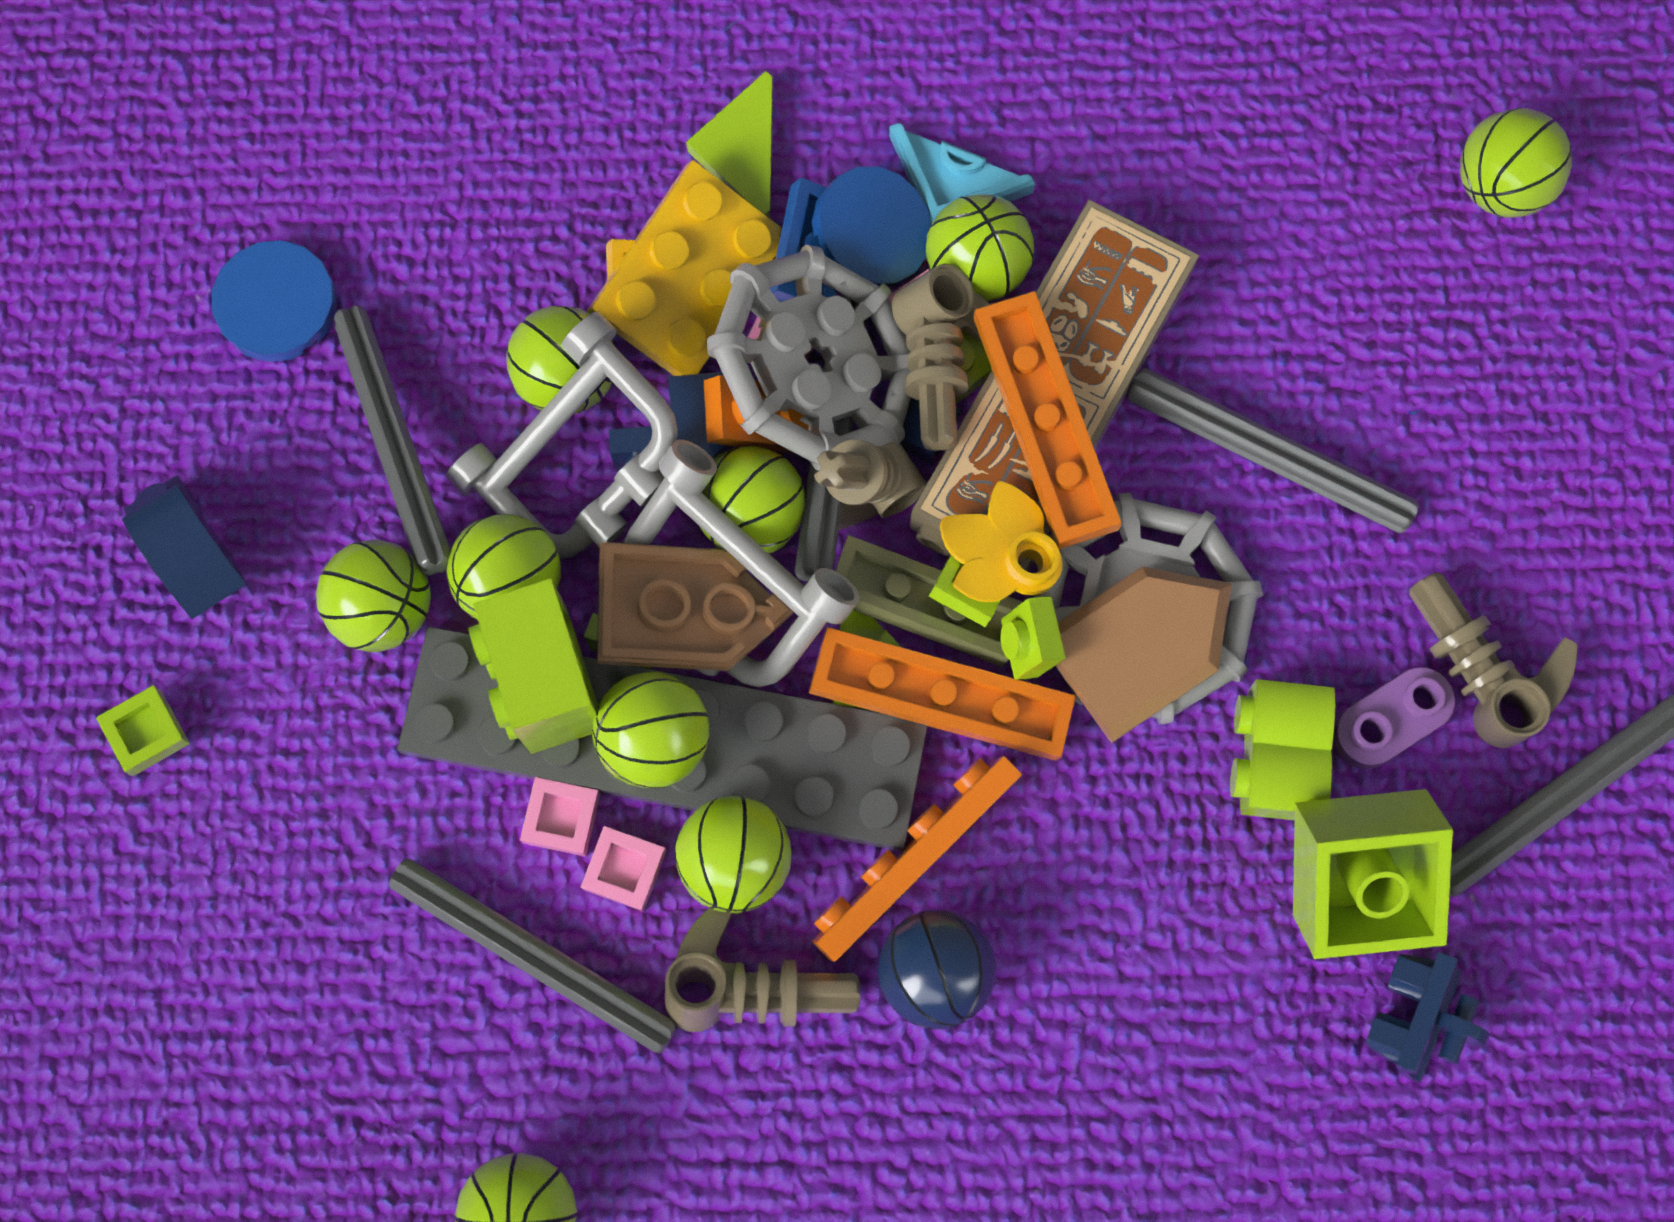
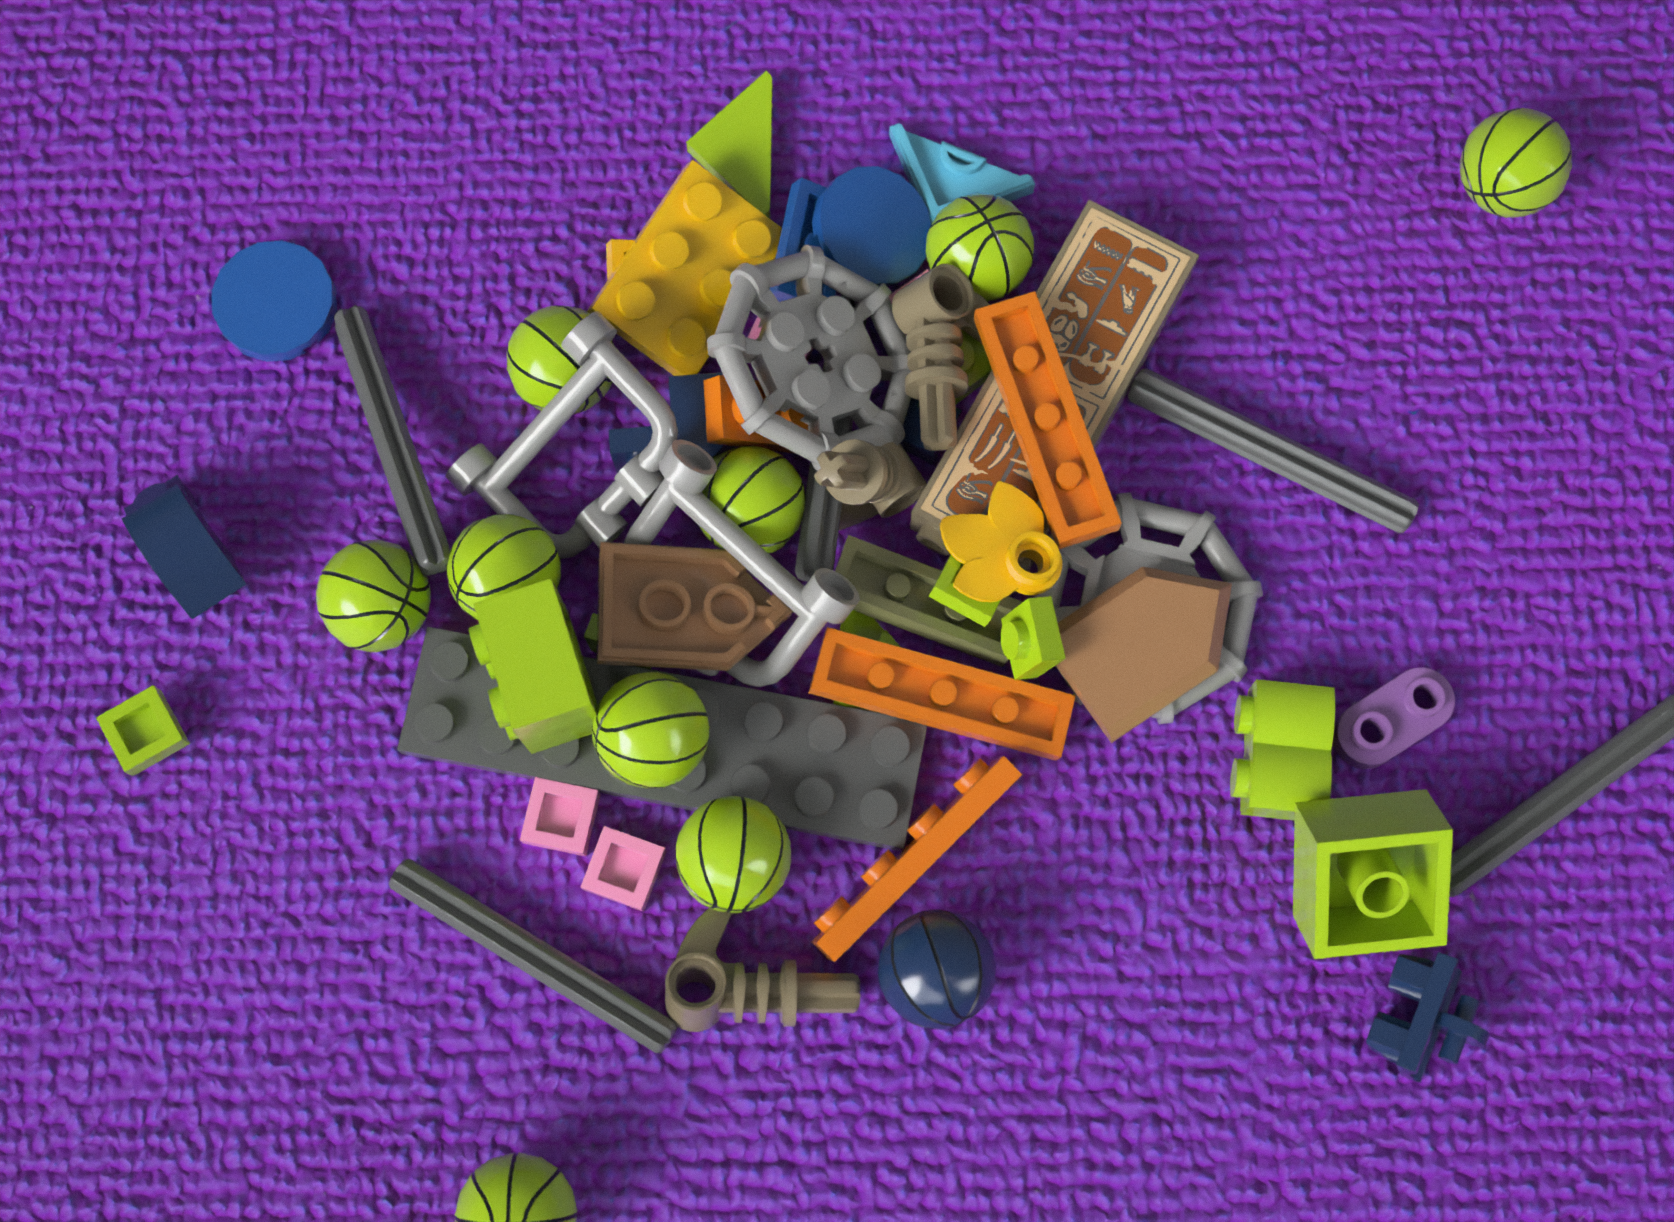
dark tan piece [1409,572,1577,748] -> none

